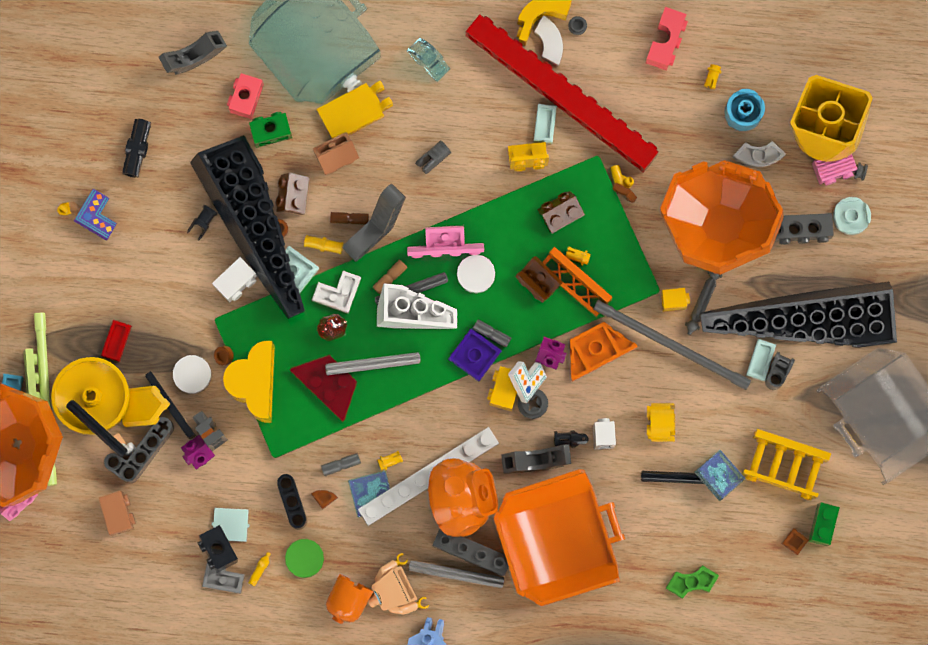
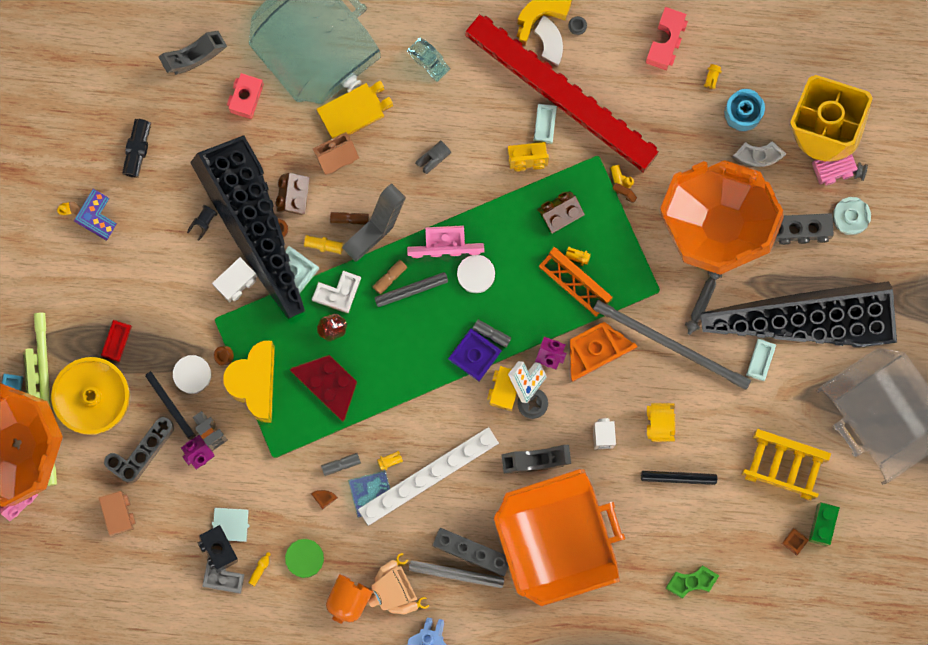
black axle [66,400,128,457] -> none
white arm [113,433,136,456] -> none
yellow tile [122,386,170,427] -> none
green brick [249,112,292,148] -> none
black beam [277,474,307,530] -> none
light grey axle [325,352,421,375] -> none
white wedge [377,284,457,329] -> none
orange rock [428,458,498,537] -> none
reddish brown bracket [515,256,563,303] -> none
black piece [554,430,589,448] -> none
yellow brick [661,288,690,312] -> none
clear light blue tile [694,450,745,501] -> none
dark grey piece [765,351,795,390] -> none

